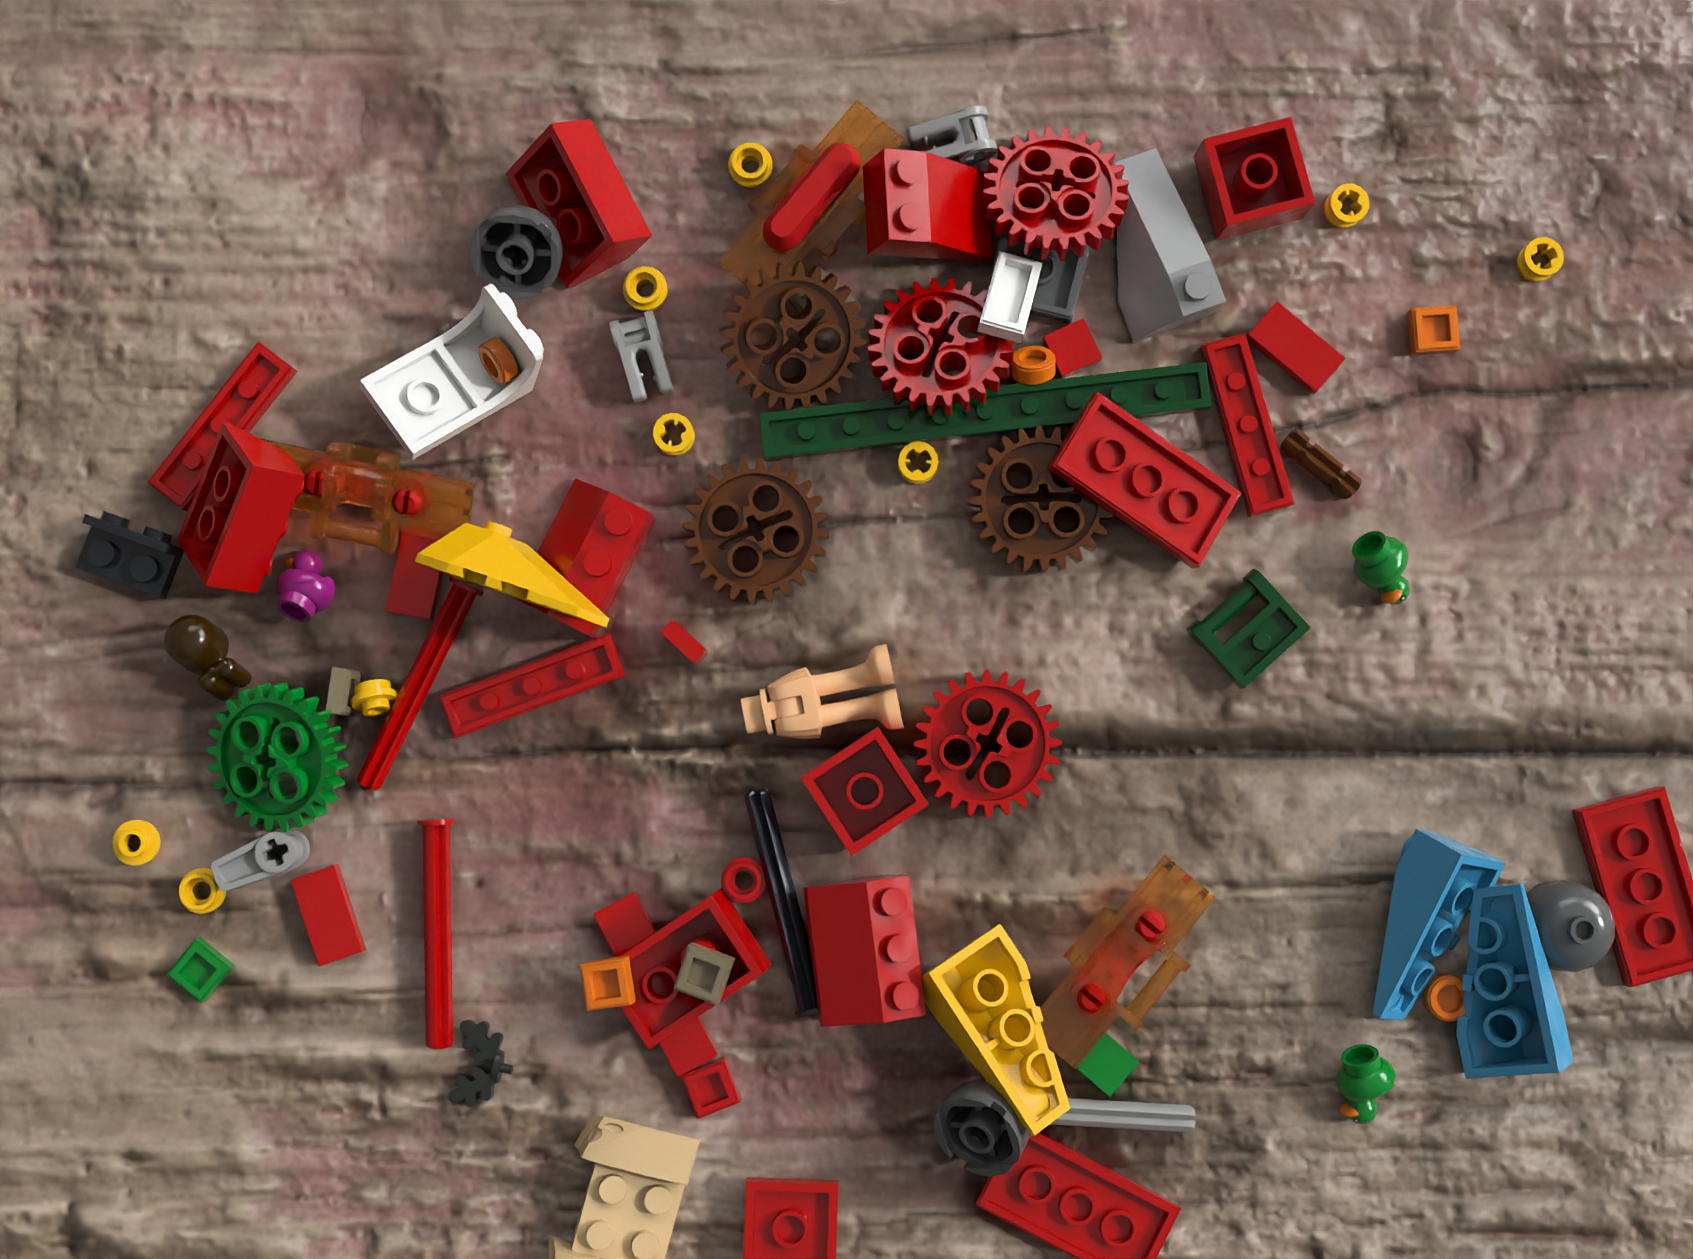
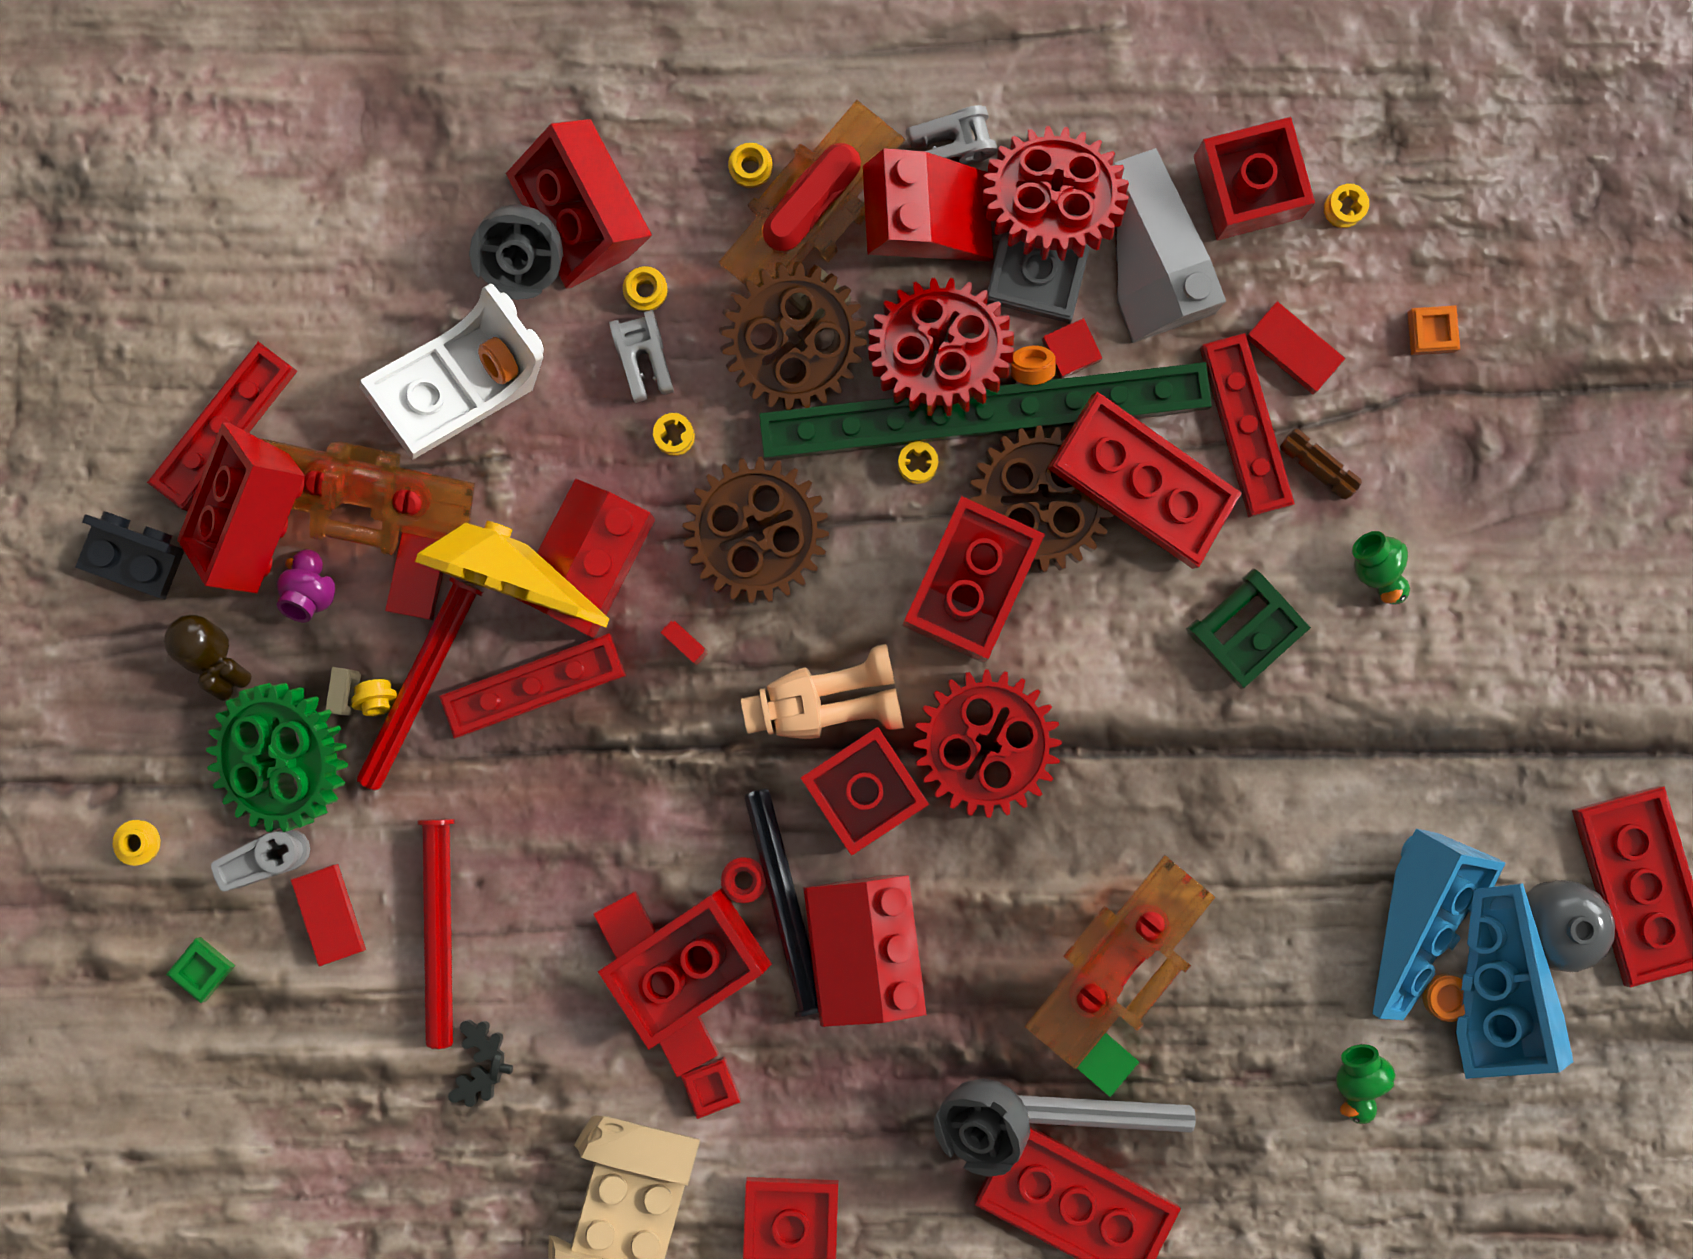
yellow plate [179,868,227,914] -> none
orange tile [579,955,636,1011] -> none
dark tan tile [673,942,735,1005] -> none
yellow wedge [922,924,1071,1136] -> none
white tile [977,251,1043,343] -> none
yellow bush [1517,237,1564,282] -> none
none -> red slope [902,496,1045,663]

